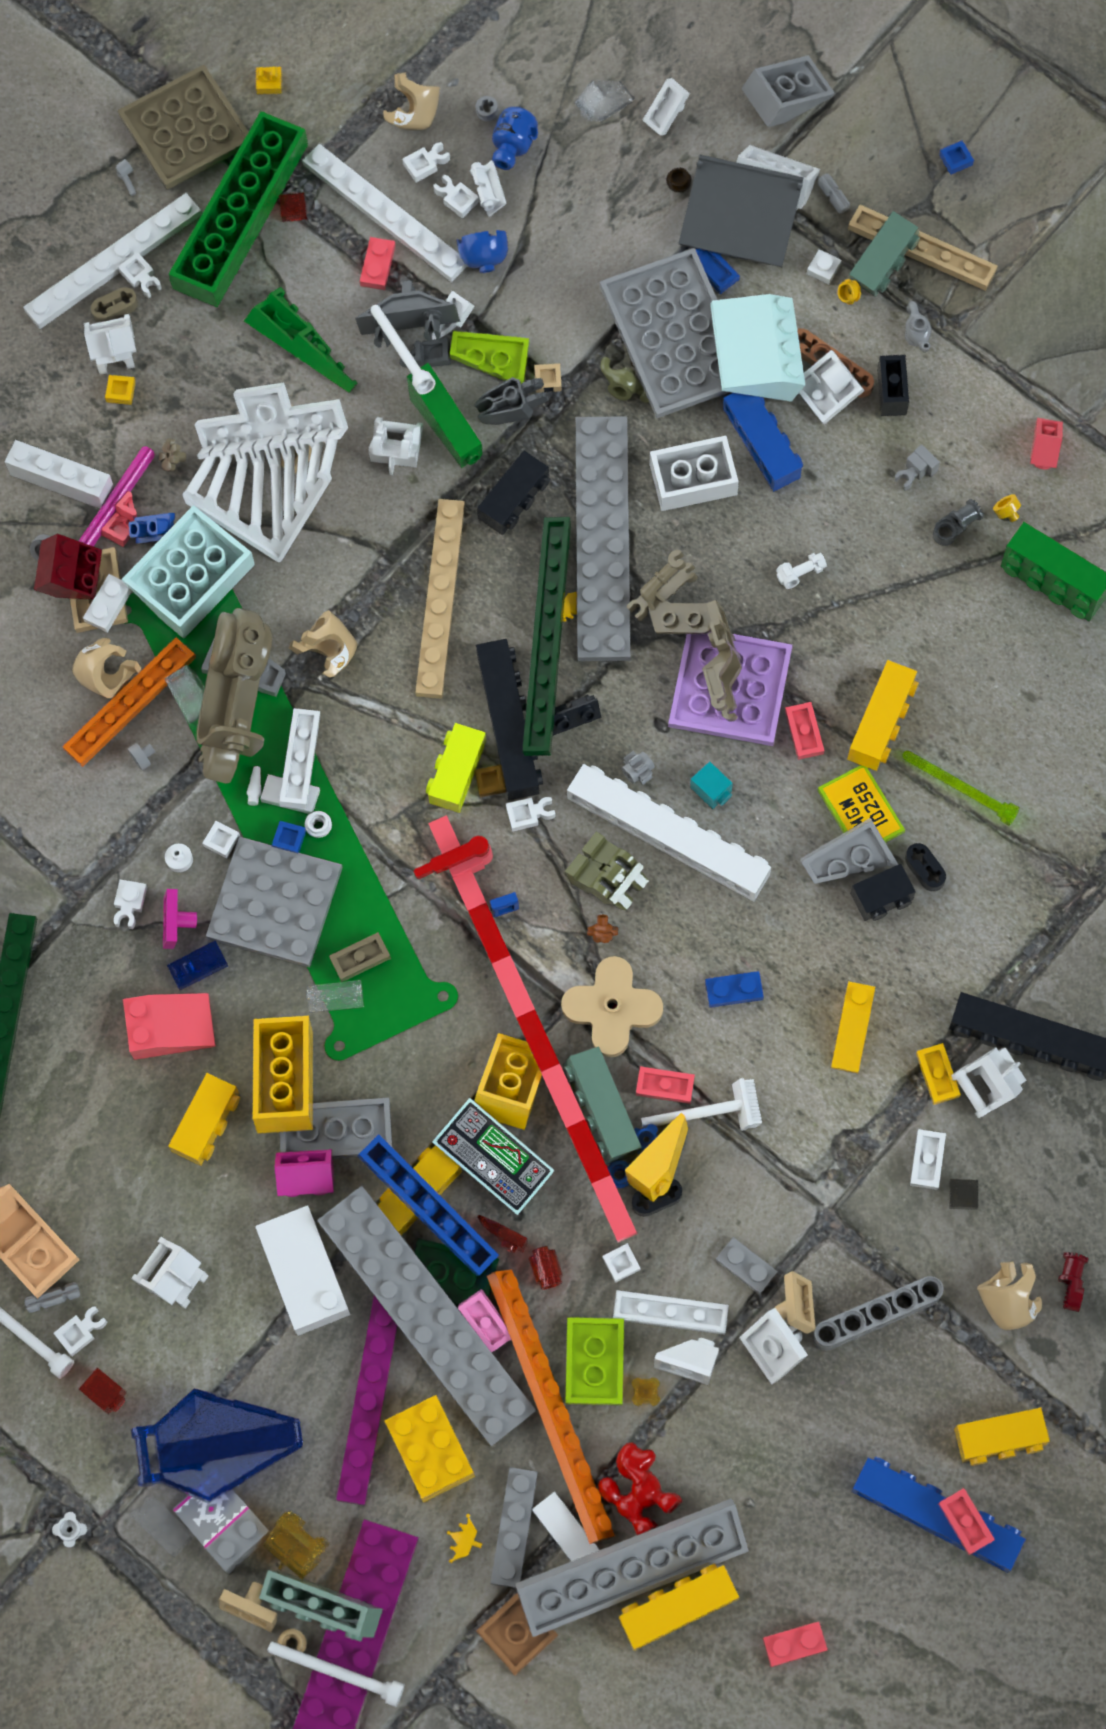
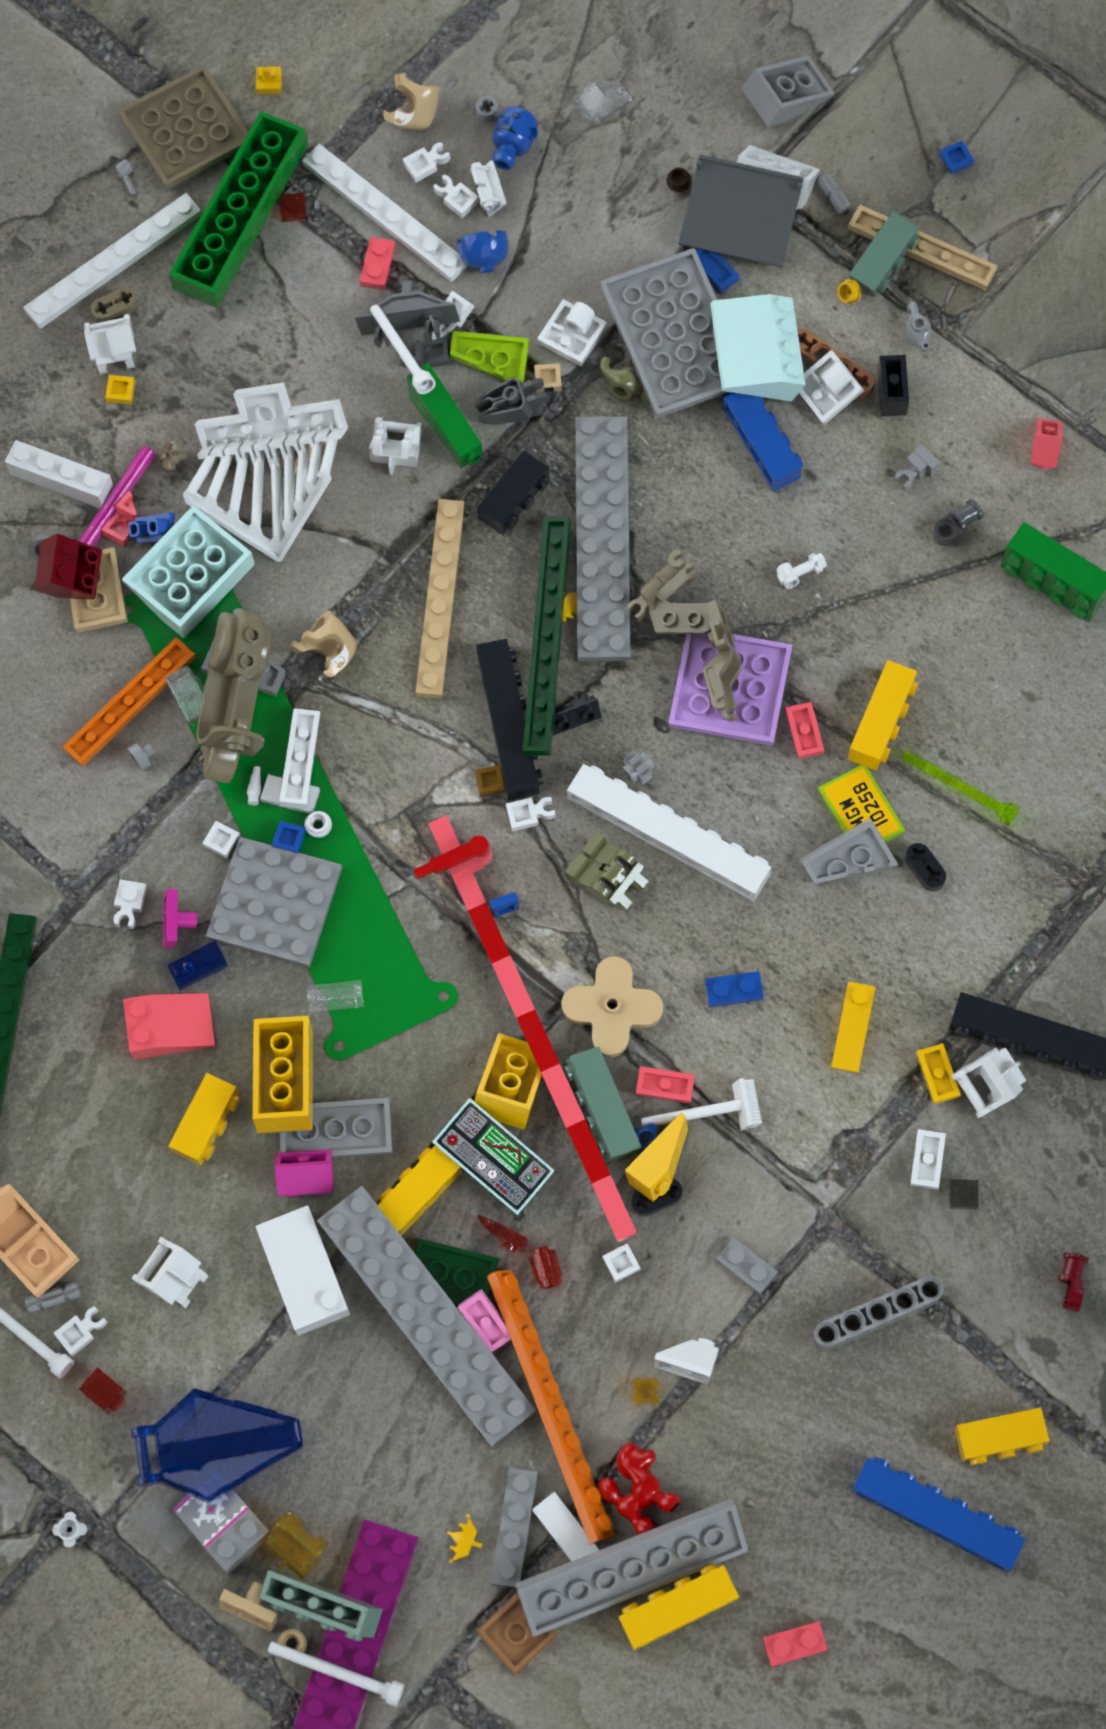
tan piece [73,638,141,698] -> none
white plate [83,574,132,633] -> none
white plate [118,252,162,298] -> none
white tile [165,844,193,872] -> none
green wedge [244,287,358,393] -> none
dark tan plate [329,933,391,982] -> none
magenta plate [336,1296,398,1506] -> none
blue brick [357,1134,499,1276] -> none
yellow brick [384,1395,475,1502] -> none
neon yellow brick [426,723,487,813] -> none
lime plate [565,1317,624,1406] -> none
dark orange plant [587,914,618,943] -> none
blue plate [607,1160,630,1189] -> none
white tile [613,1290,729,1335] -> none
white tile [643,78,690,136] -> none
white brick [650,436,739,511] -> none
teal brick [690,761,733,809] -> none
white tile [739,1308,808,1385] -> none
tan tile [774,1271,815,1334] -> none
white plate [807,250,842,285] -> none
black brick [850,864,916,921] -> none
coral plate [938,1488,995,1555] -> none
tan piece [977,1261,1042,1331] -> none
yellow tile [993,494,1021,522] -> none
none -> white plate [537,299,607,367]

